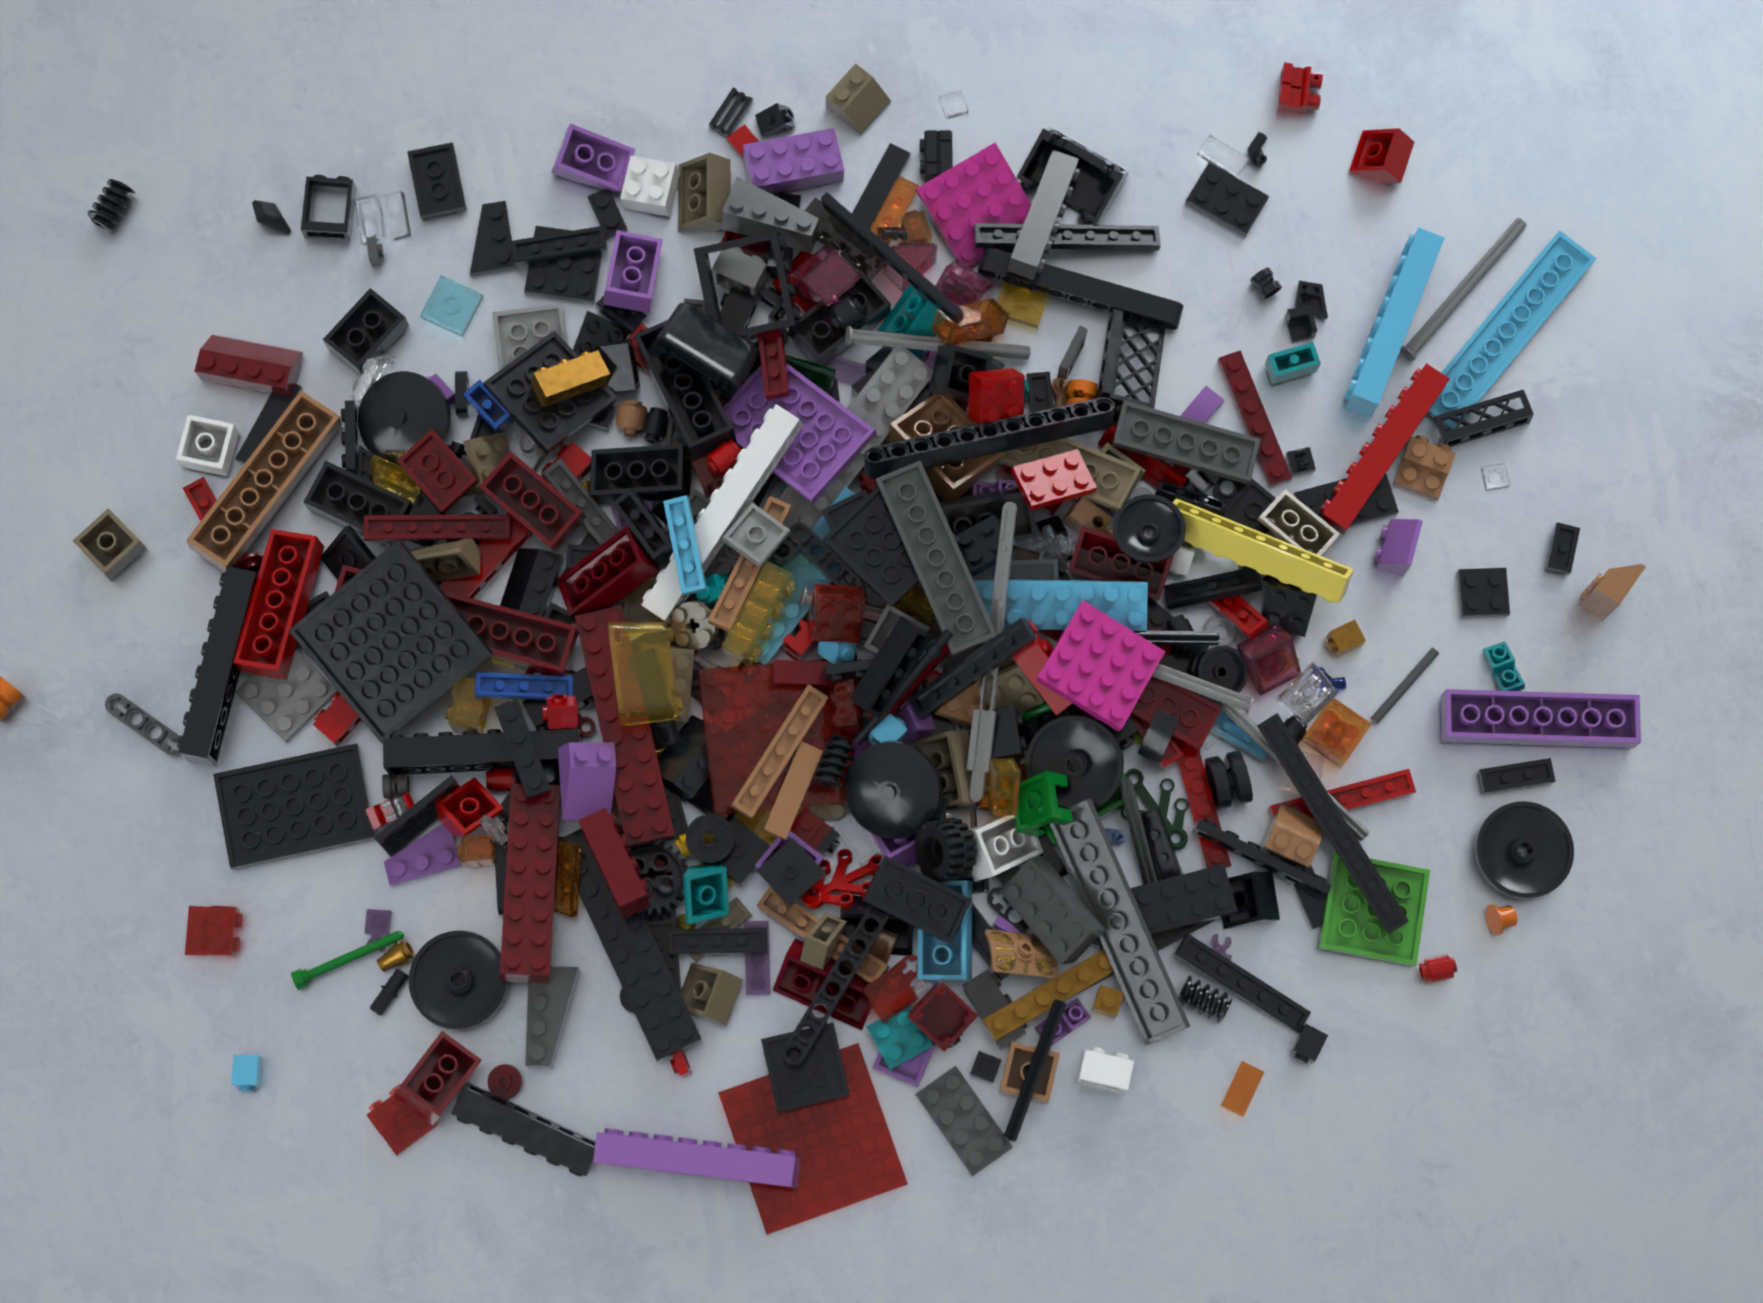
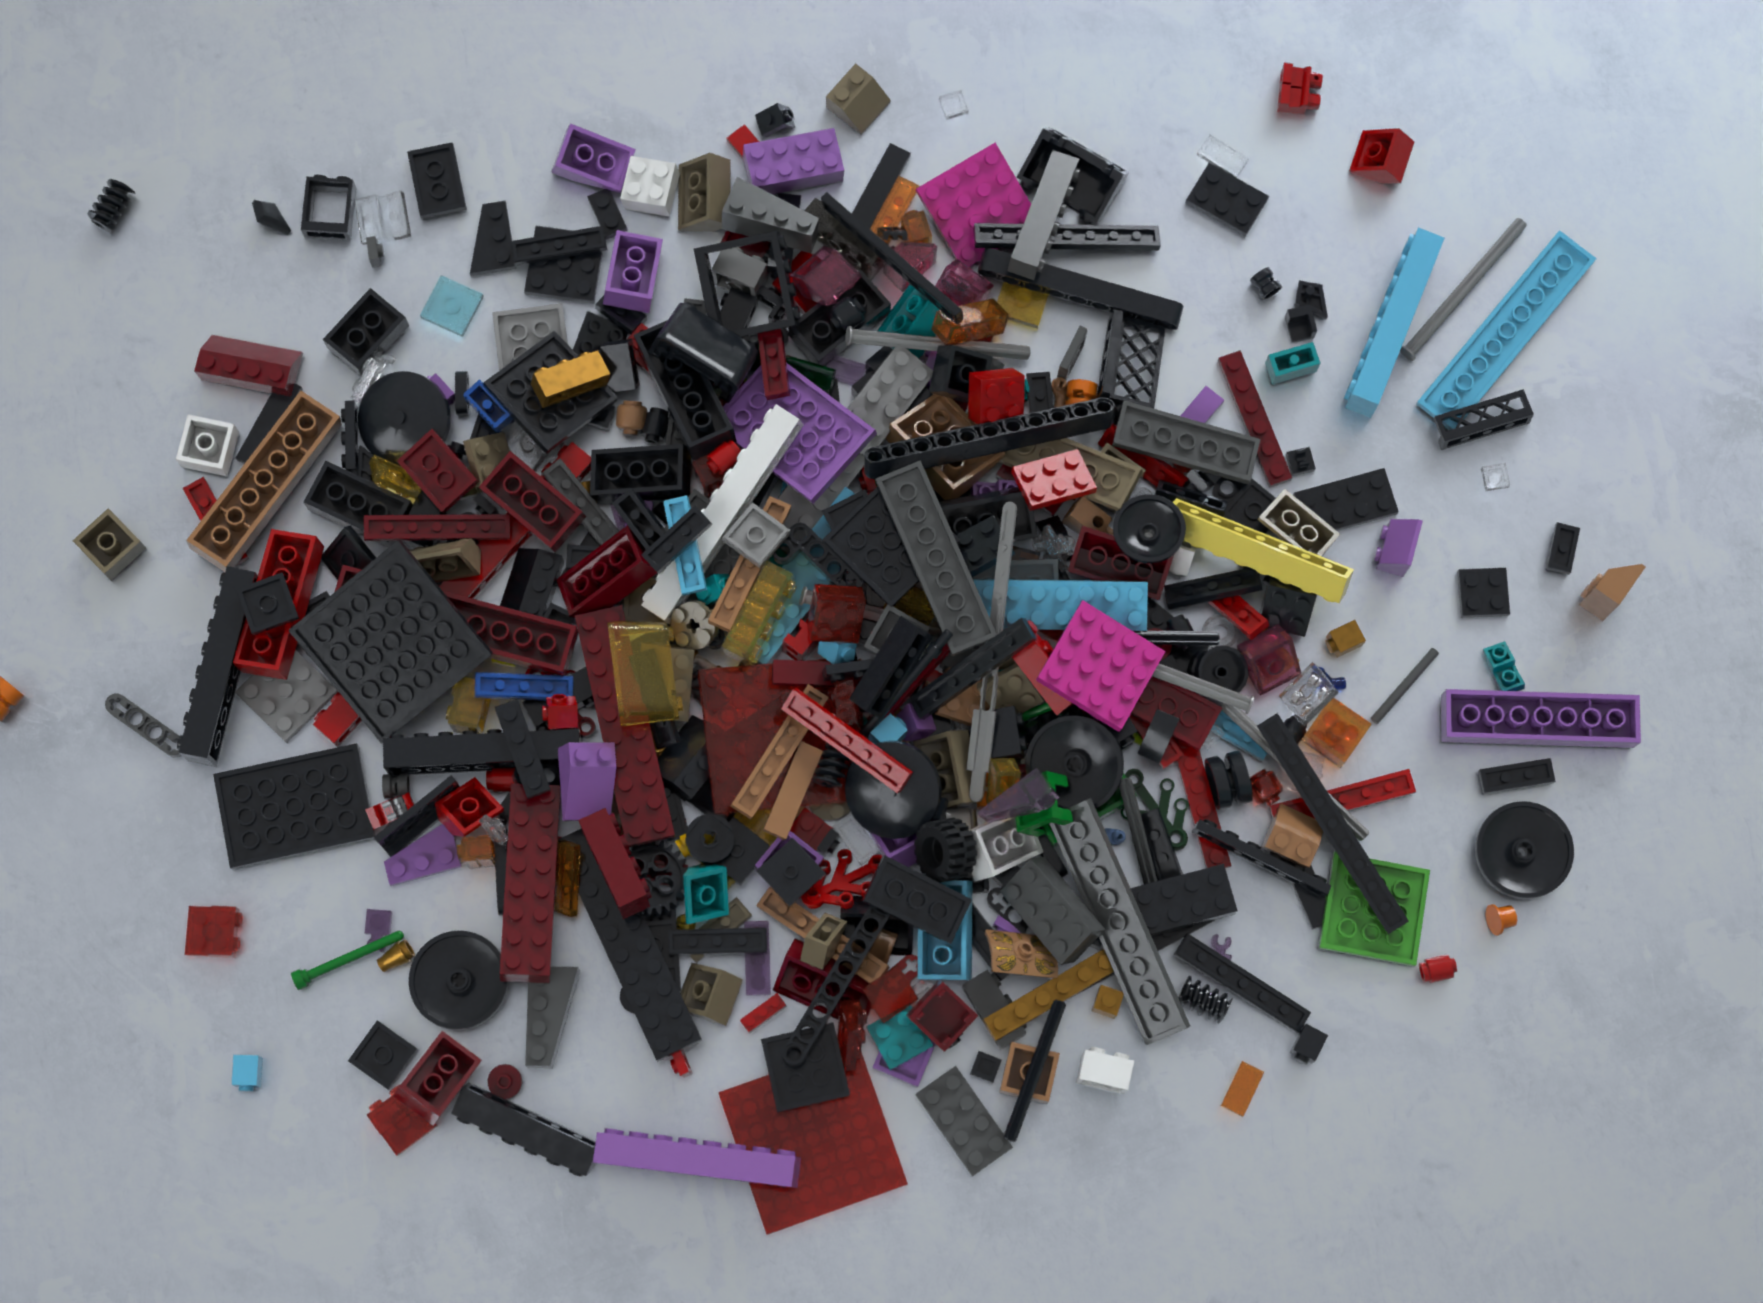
dark red piece [233,553,264,574] -> none
black axle [370,968,409,1016] -> none
black tile [709,87,753,137] -> none
black brick [919,130,953,183] -> none
medium lavender slope [1034,998,1091,1046] -> none
black slope [1222,871,1280,929] -> none
black arm [1247,132,1267,166] -> none
red brick [1320,363,1450,535] -> none
medium nougat plate [1393,435,1456,501] -> none
none -> black plate [236,573,299,636]
none -> black plate [348,1020,418,1090]
none -> black plate [641,505,713,574]
none -> red piece [740,993,787,1034]
none -> plate [781,688,913,794]
none -> clear red plate [837,999,867,1071]
none -> clear purple slope [977,768,1059,823]
none -> clear red head [1250,769,1283,806]

